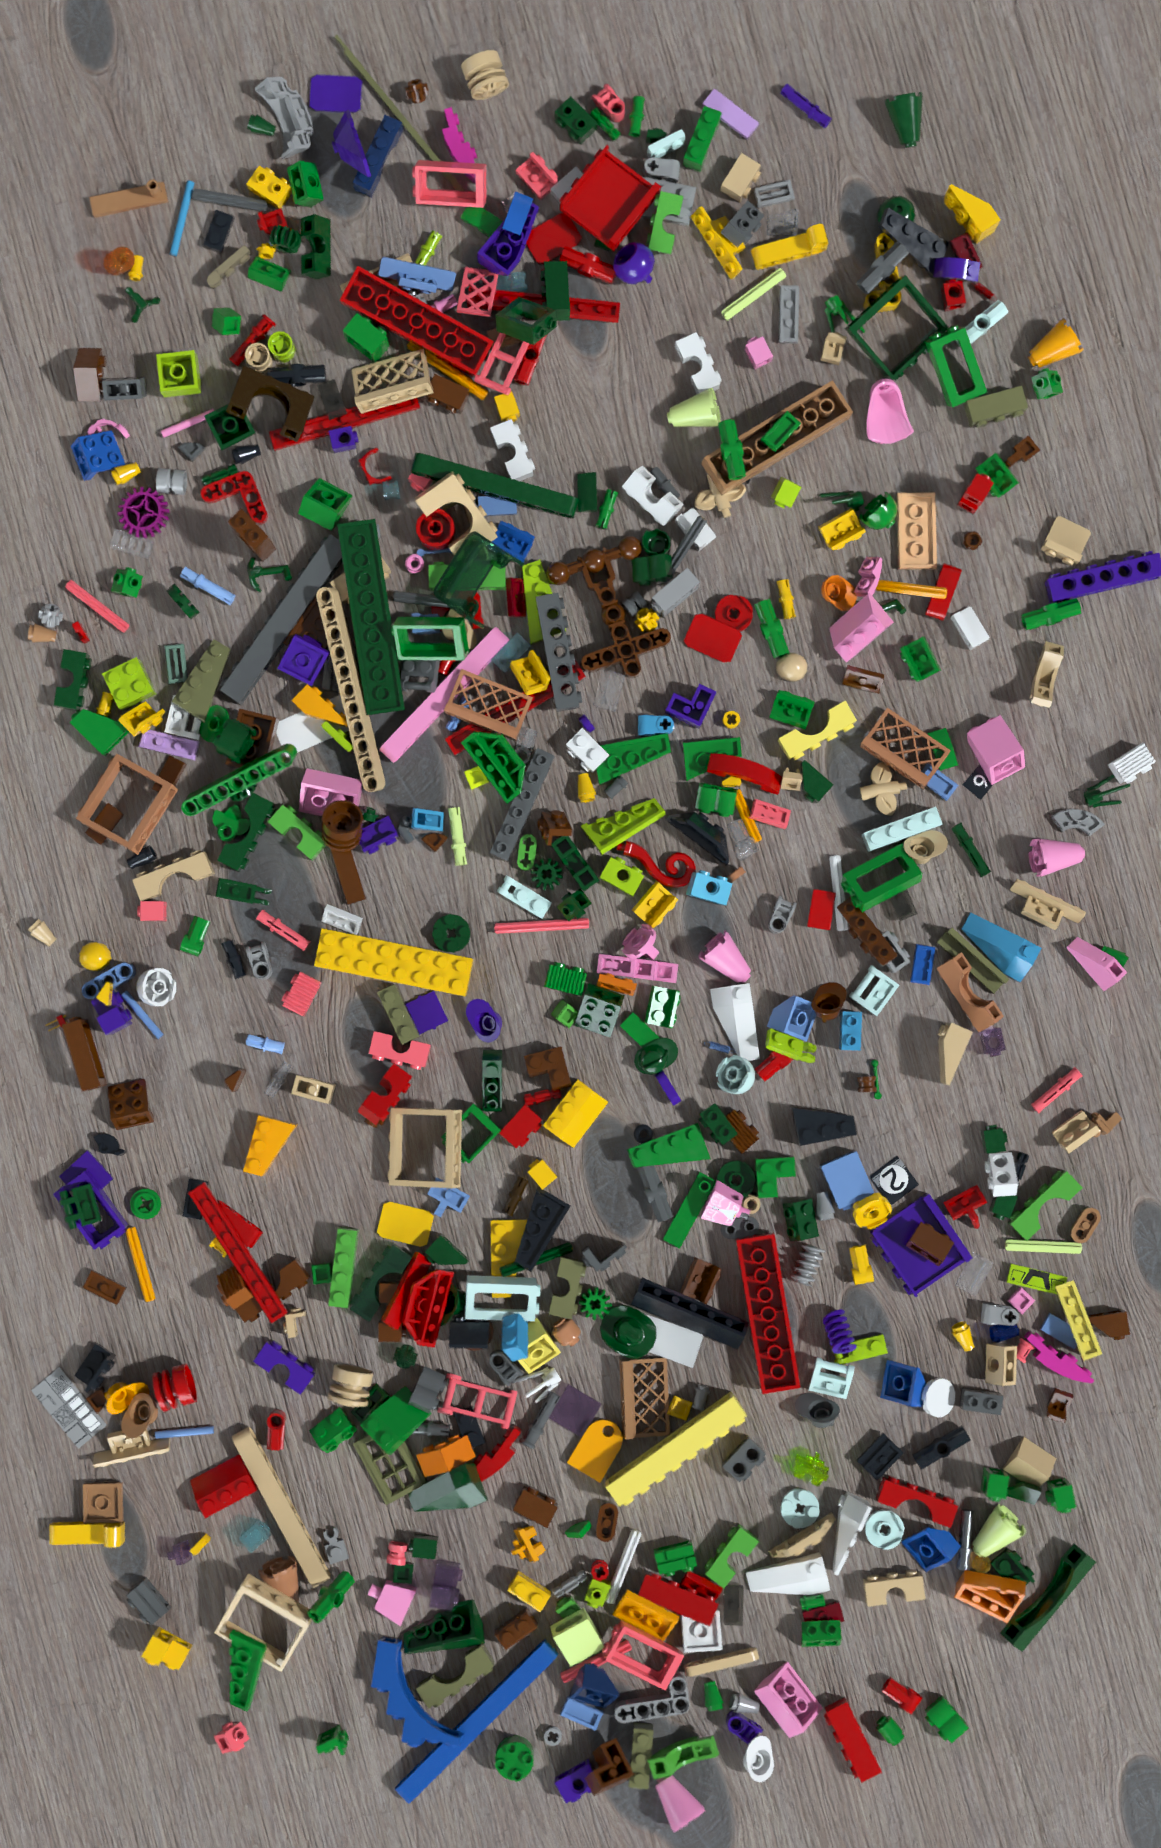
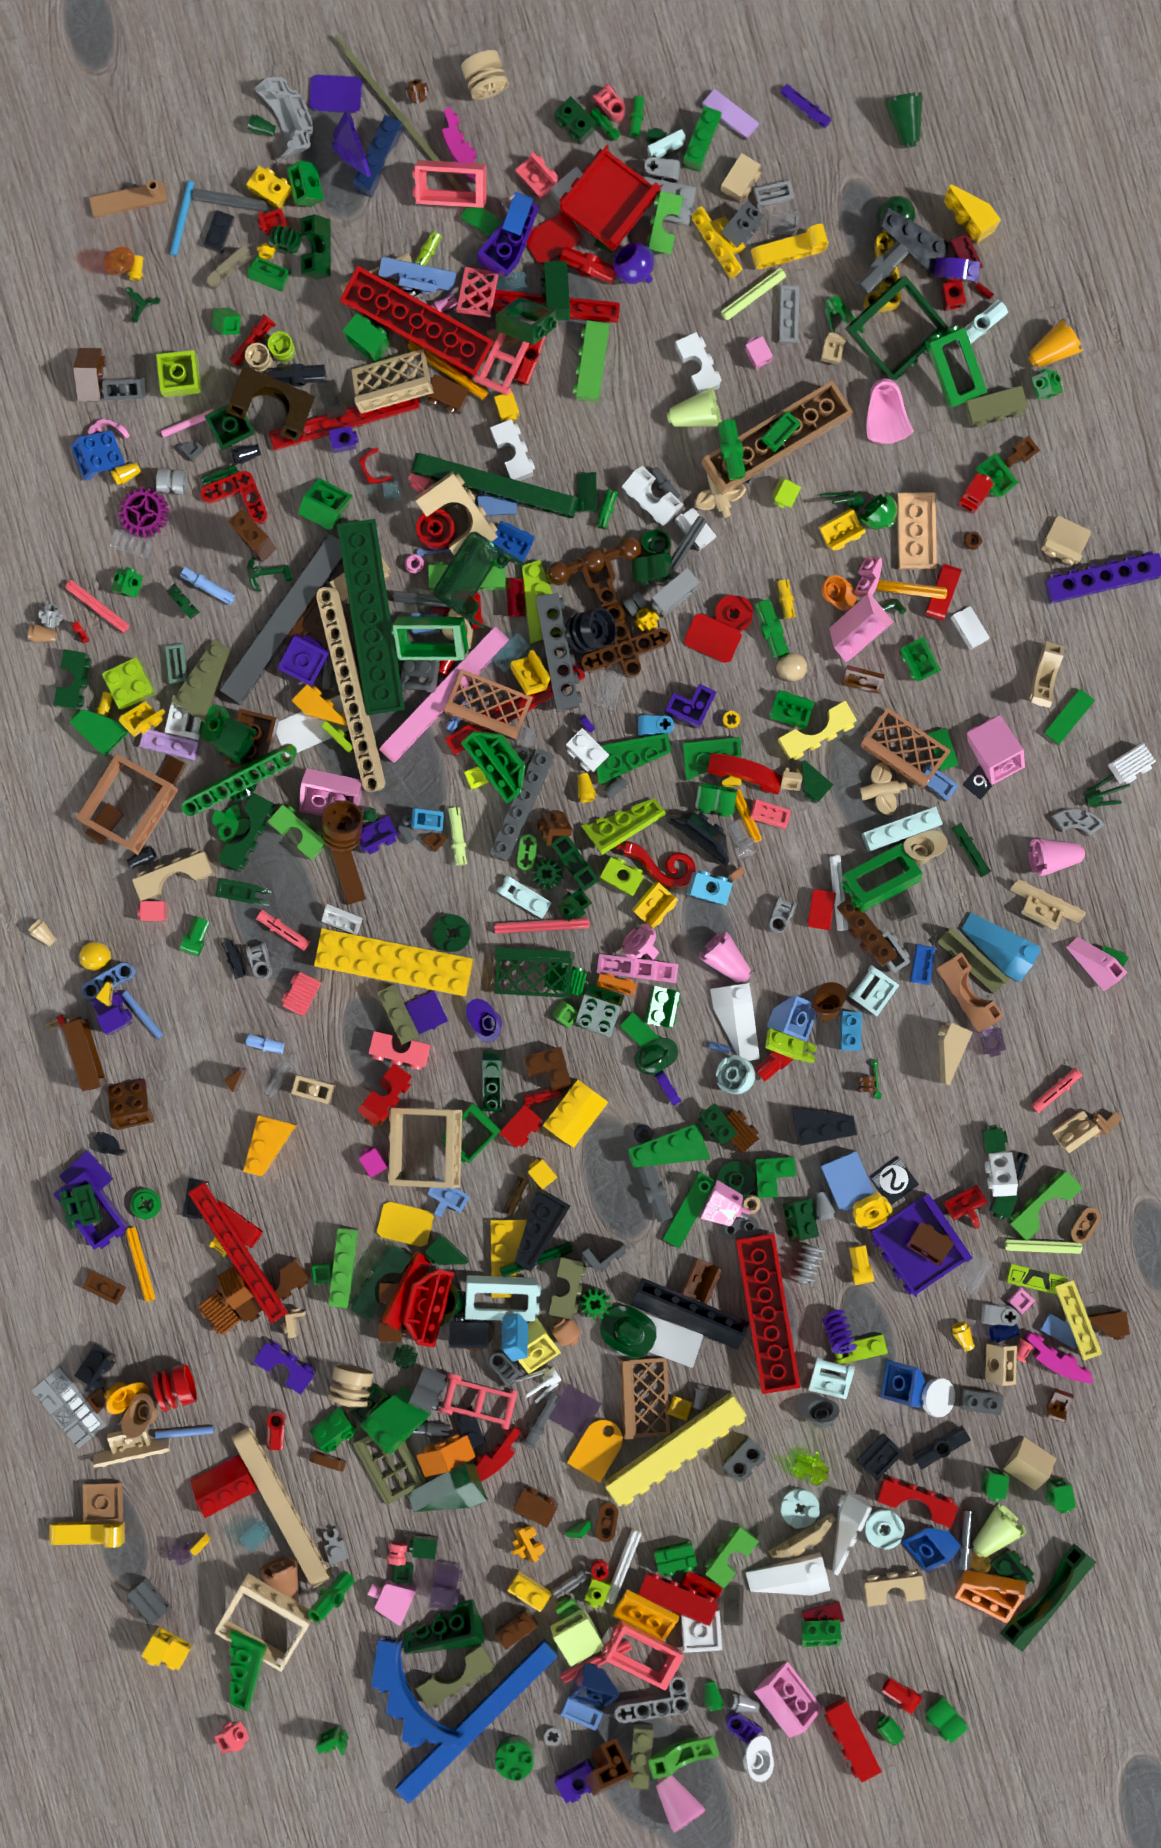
white cylinder [136,968,176,1006] -> none
tan beam [684,1647,759,1677] -> none
green pin [800,1593,825,1611] -> none
dark green tile [1007,1481,1042,1505] -> none
green piece [1021,598,1082,631] -> none
none -> dark orange brick [198,1290,242,1335]
none -> reddish brown beam [309,1450,346,1471]
none -> dark pink brick [359,1146,389,1178]
none -> dark green fence [494,947,575,998]
none -> black wheel [566,608,617,654]
none -> bright green brick [573,321,610,403]
none -> green tile [1044,688,1095,745]

